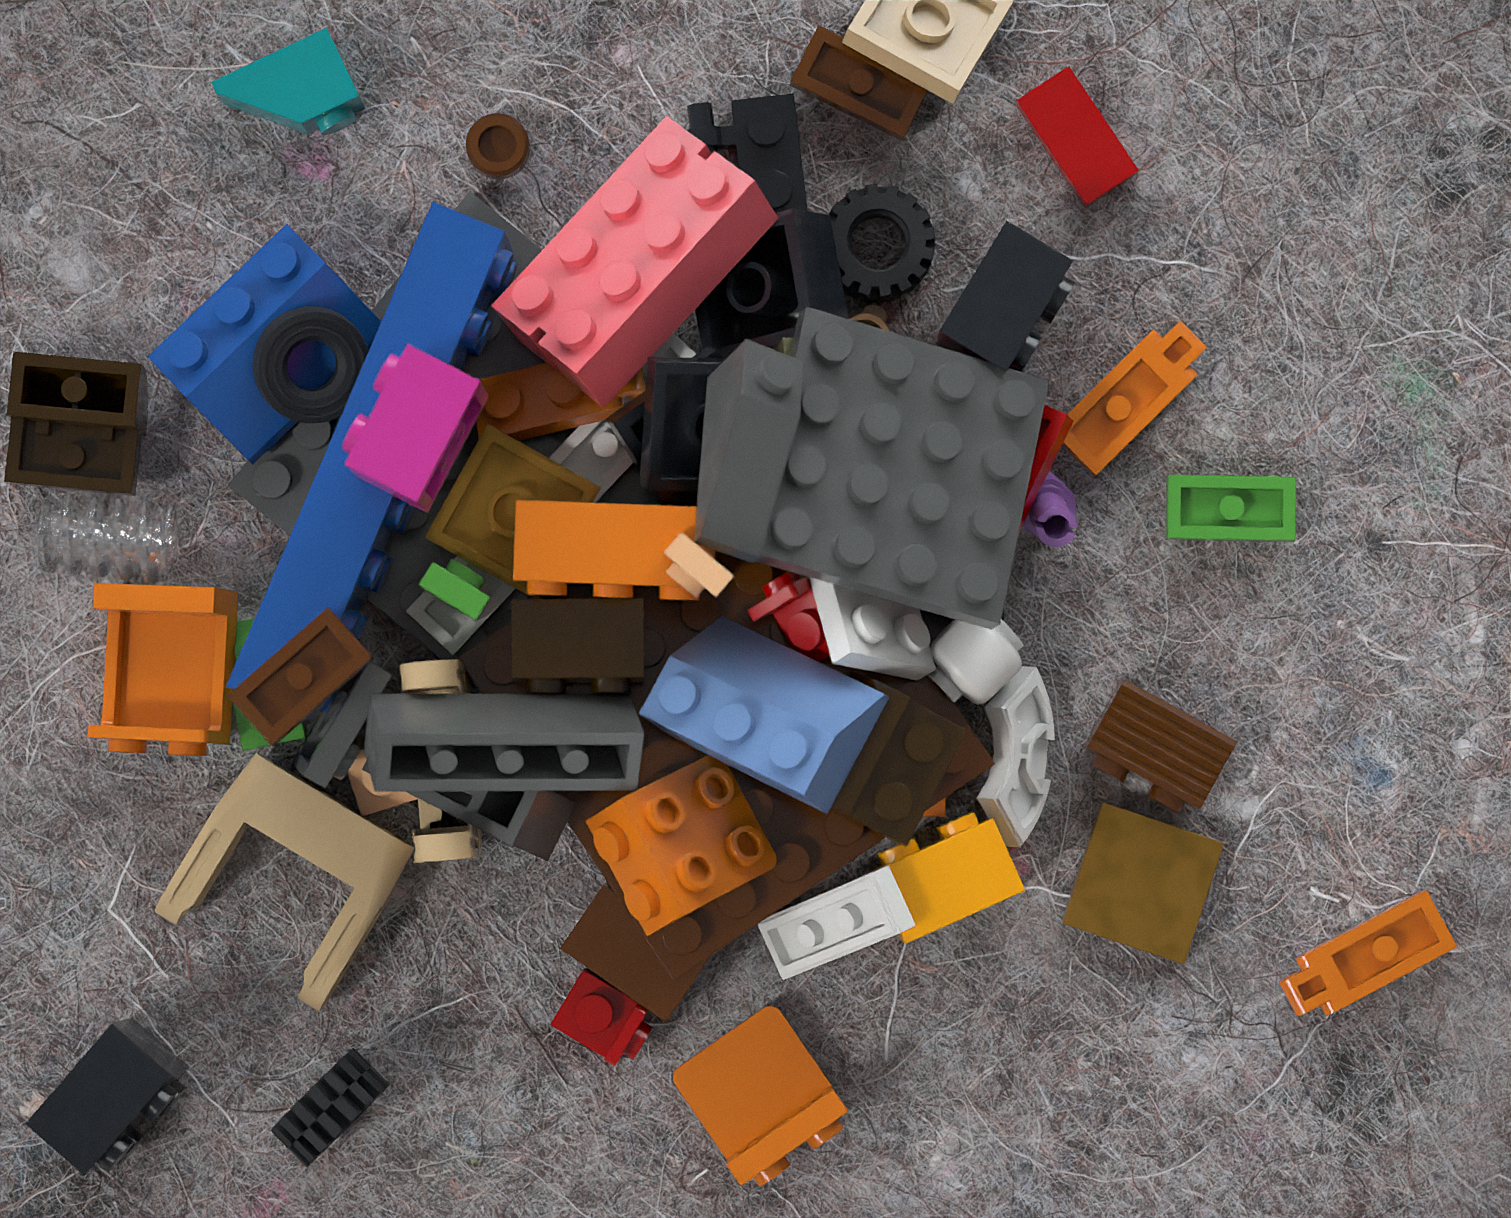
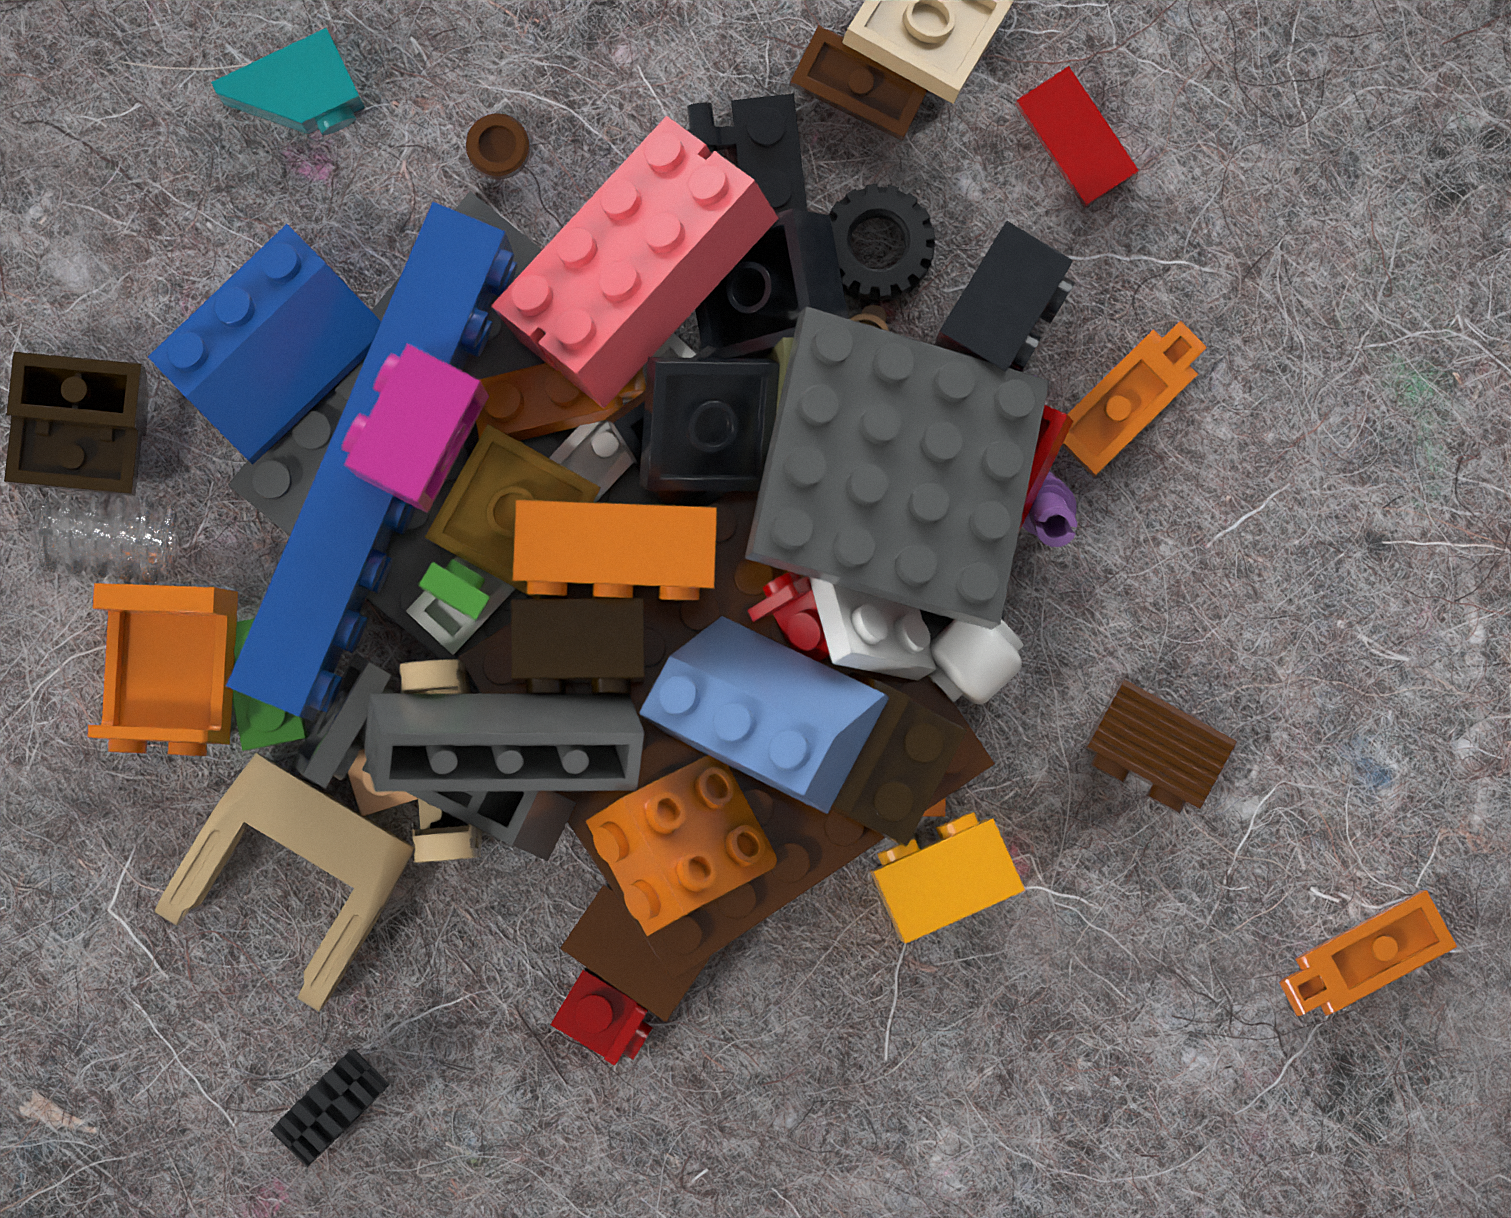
black brick [25,1018,190,1176] -> none
reddish brown plate [227,607,374,746] -> none
black tyre [252,306,369,423] -> none
light nougat plate [664,532,733,598] -> none
orange bracket [673,1006,848,1187] -> none
dark grey slope [694,339,804,563] -> none
white tile [758,865,916,980] -> none
white tile [977,666,1055,848] -> none
pearl gold tile [1061,802,1224,965] -> none
bright green plate [1165,475,1296,542] -> none

